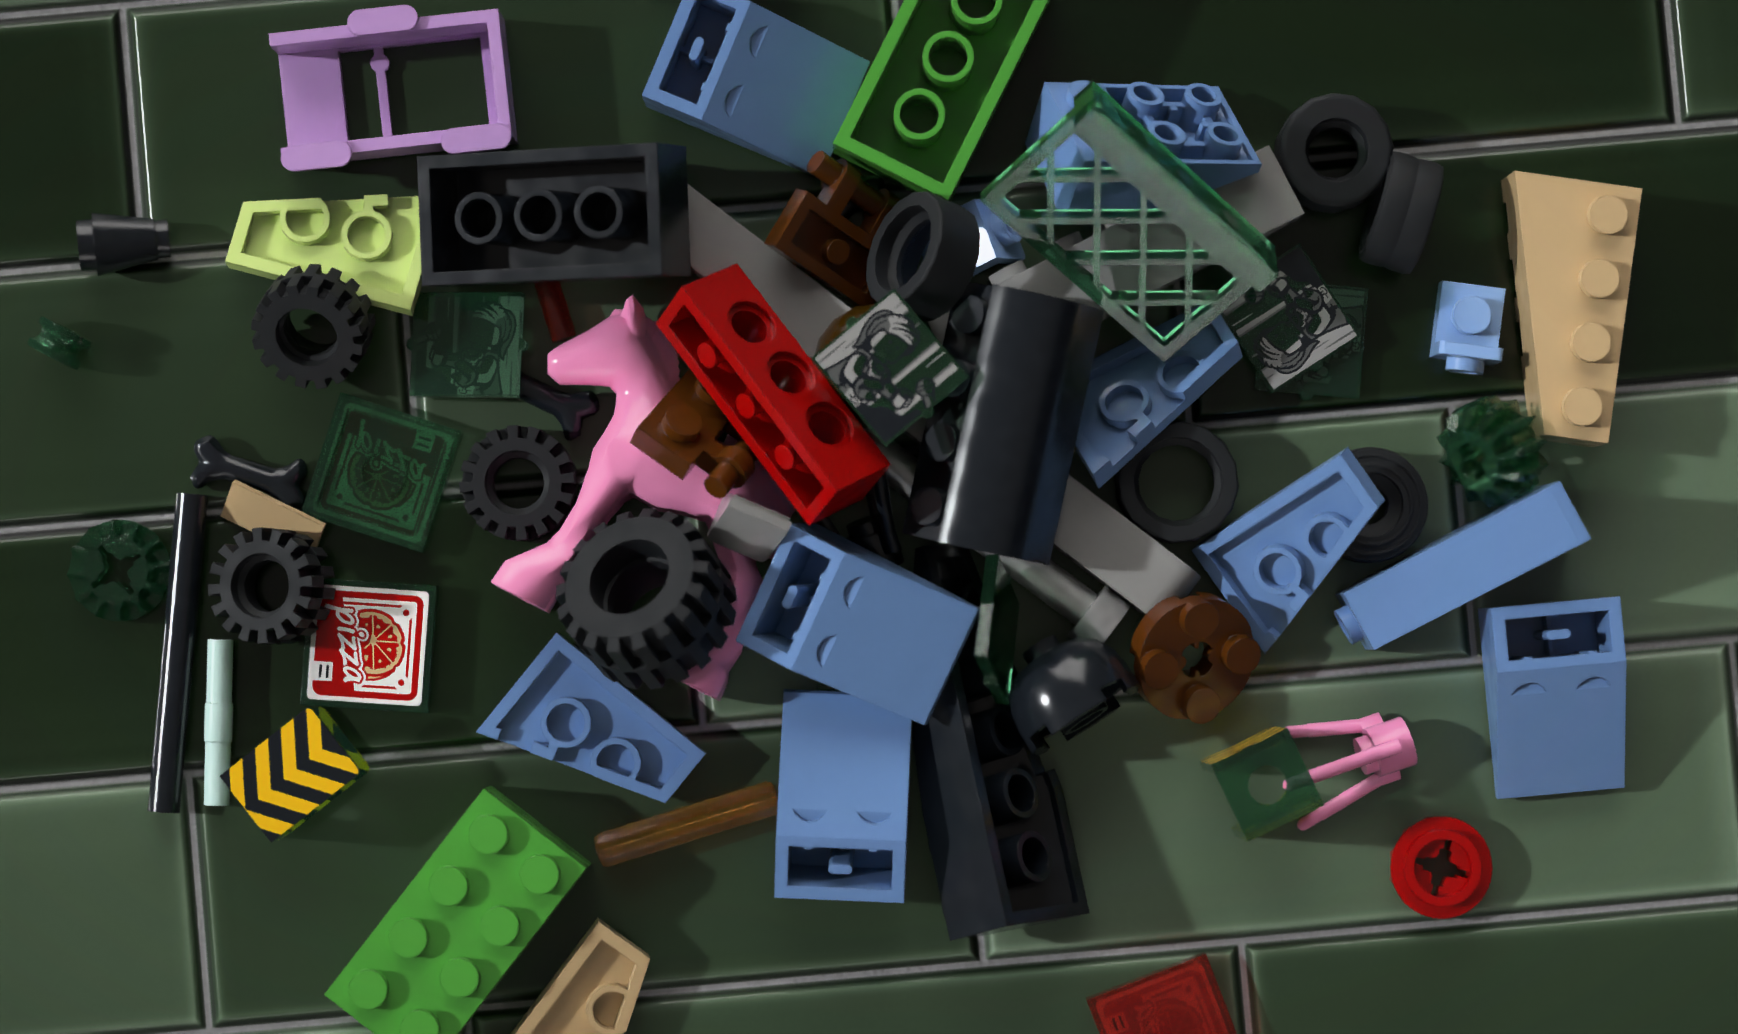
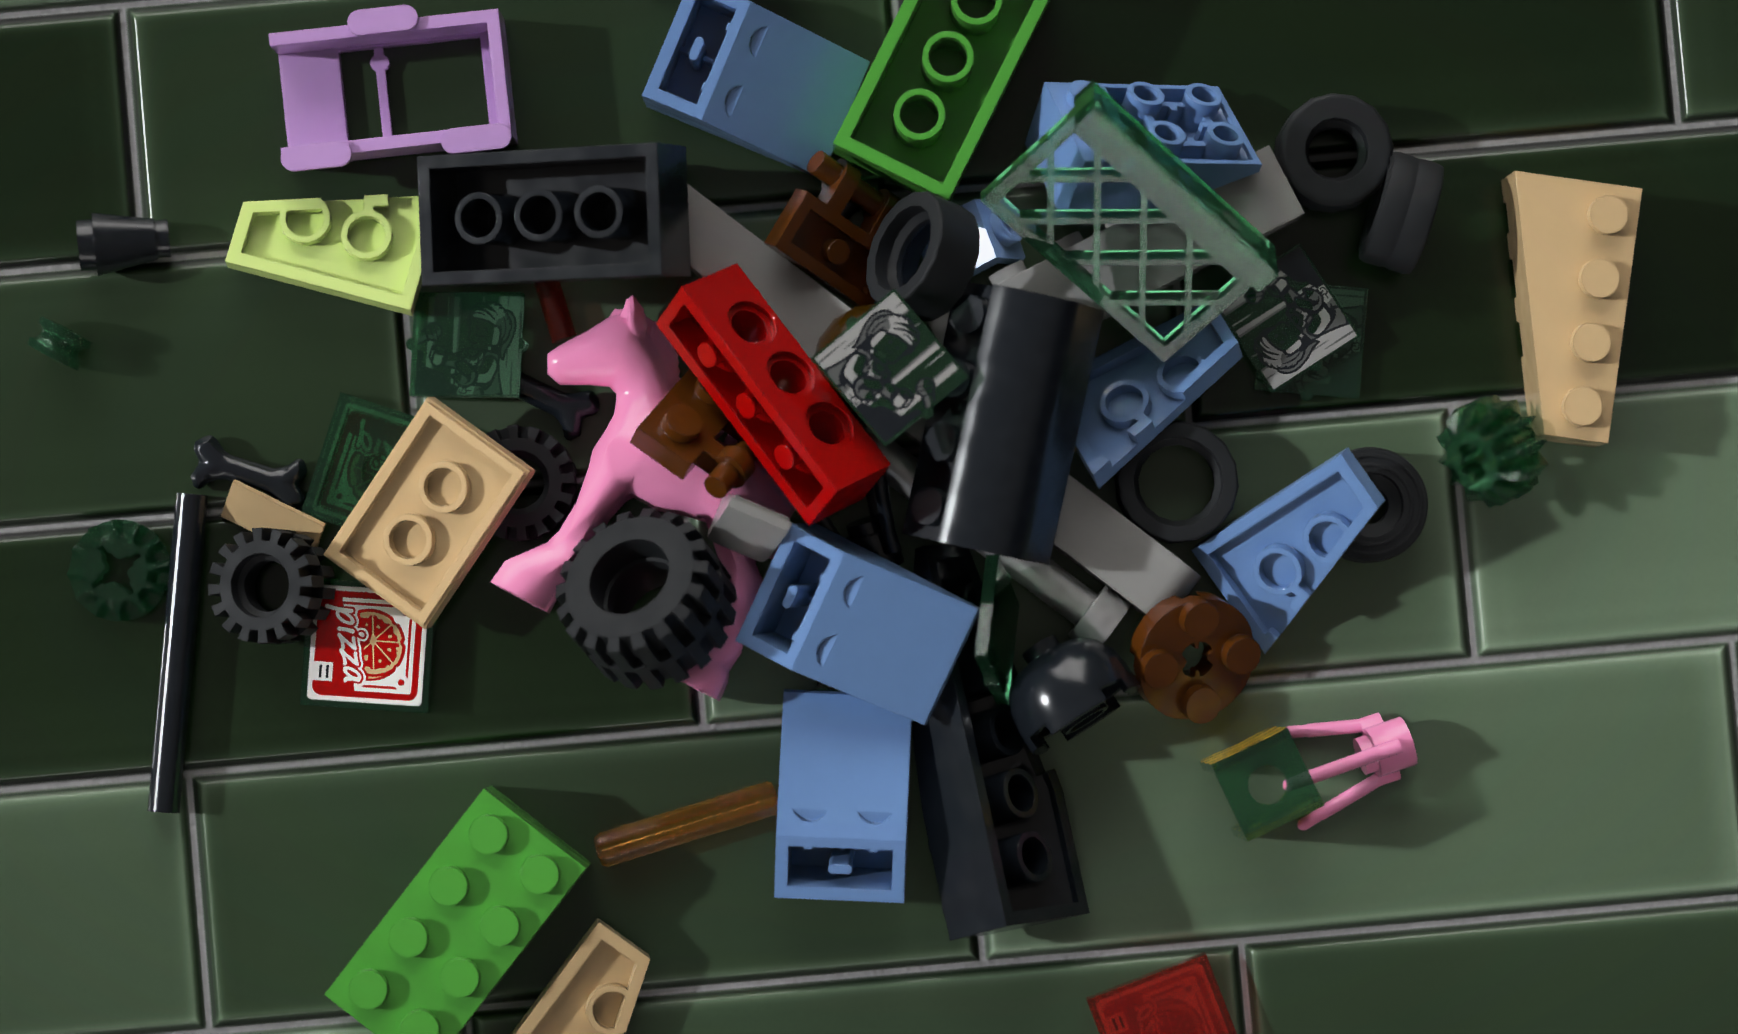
light aqua piece [204,639,233,806] -> none
piece [220,707,370,843] -> none
black tyre [251,264,375,389] -> none
medium blue wing [476,632,707,803] -> none
medium blue slope [1334,481,1591,650] -> none
red gear [1390,816,1493,919] -> none
light blue bracket [1429,280,1506,375] -> none
medium blue slope [1478,596,1626,799] -> none
none -> tan tile [323,397,536,629]

